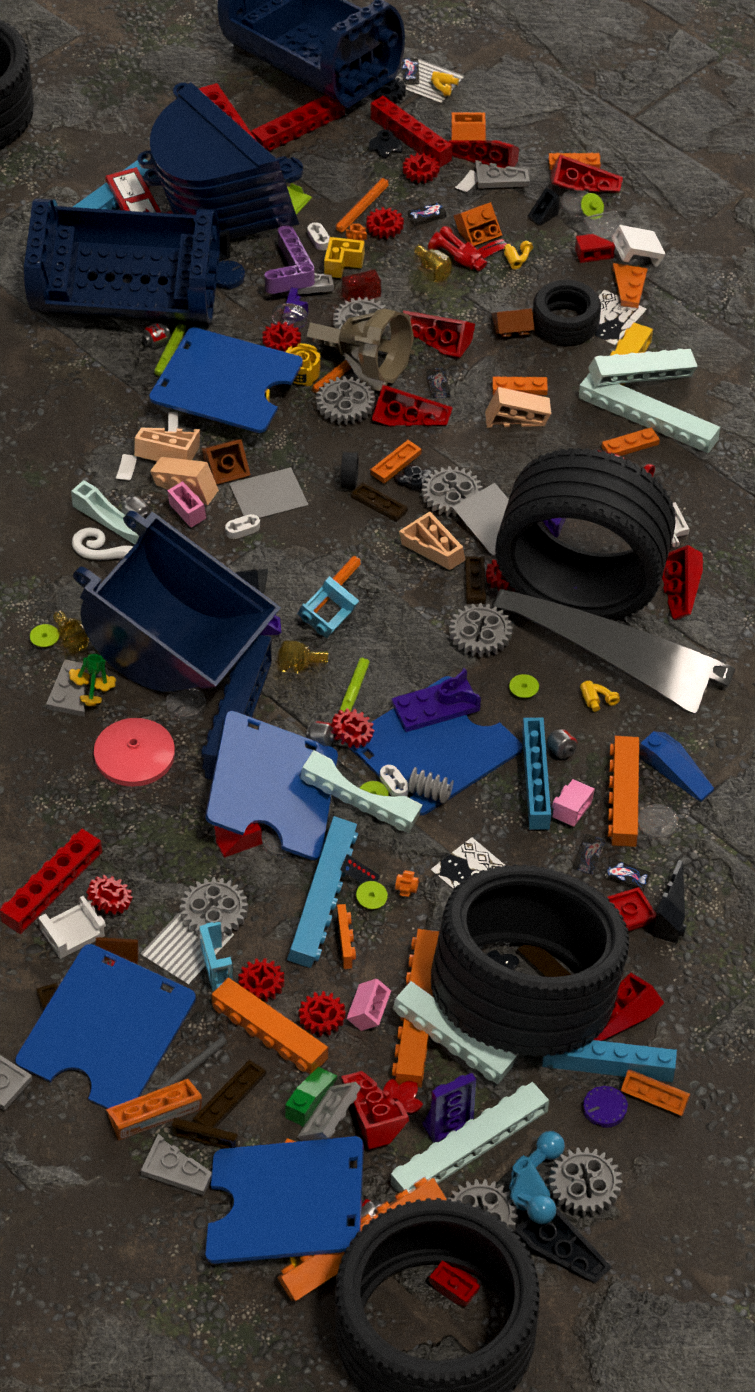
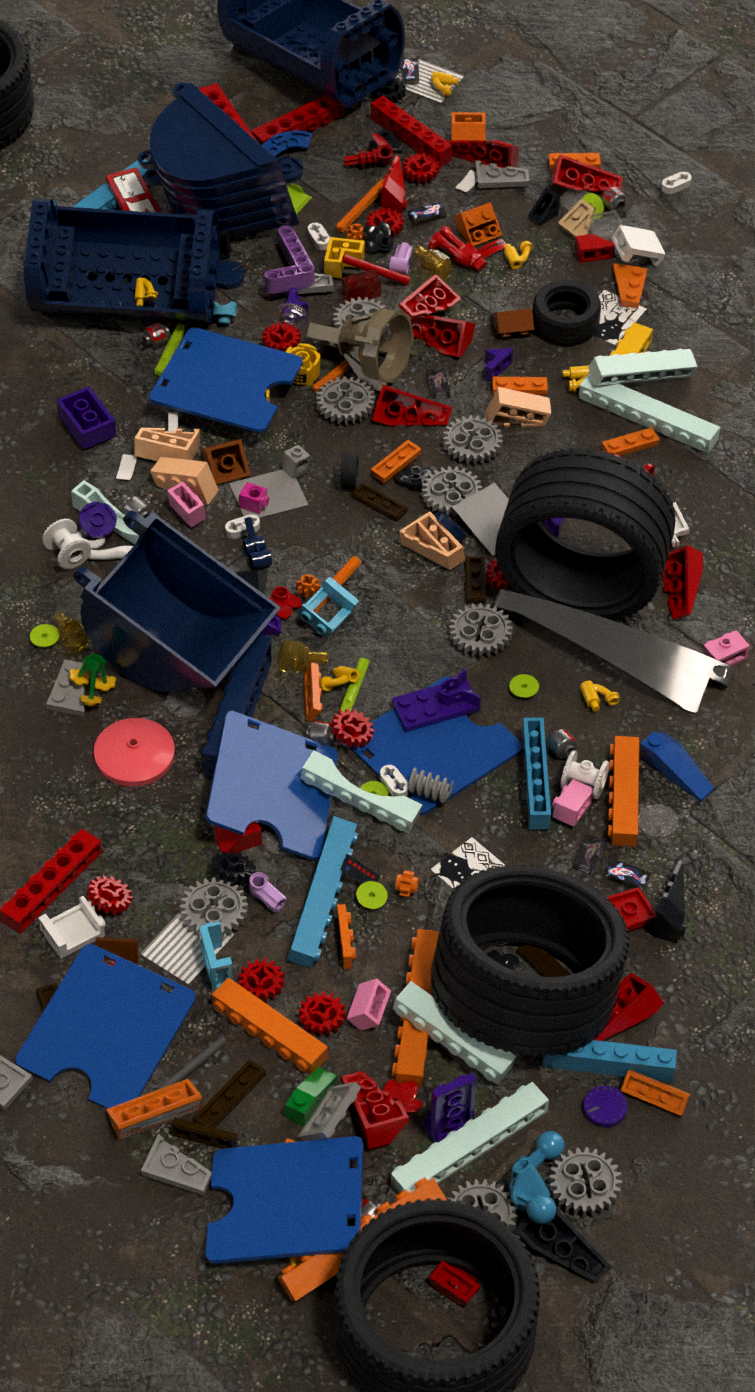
none -> white hose [42,519,92,570]
none -> dark purple brick [56,387,116,450]
none -> dark purple tile [79,501,117,539]
none -> yellow plant [134,278,158,307]
none -> black gear [210,851,256,885]
none -> medium azure piece [212,301,237,324]
none -> dark pink brick [239,482,269,514]
none -> dark blue beam [243,517,272,570]
none -> lavender piece [249,872,287,912]
none -> blue tile [262,130,312,157]
none -> red plate [269,586,302,619]
none -> light grey brick [282,445,310,479]
none -> orange gear [296,574,320,598]
none -> orange plate [304,662,322,722]
none -> yellow plant [319,666,360,691]
none -> red piece [341,254,410,285]
none -> red piece [343,133,393,168]
none -> black plate [363,221,394,253]
none -> red wedge [381,155,408,214]
none -> lavender piece [389,242,412,275]
none -> red wedge [398,274,461,318]
none -> dark blue tile [435,511,466,542]
none -> light grey gear [443,415,503,465]
none -> dark purple slope [485,348,513,382]
none -> tan wing [558,198,595,239]
none -> white hose [561,750,610,799]
none -> yellow plant [562,366,590,393]
none -> flat silver head [601,186,627,212]
none -> white beam [662,172,691,194]
none -> bright pink brick [703,630,750,666]

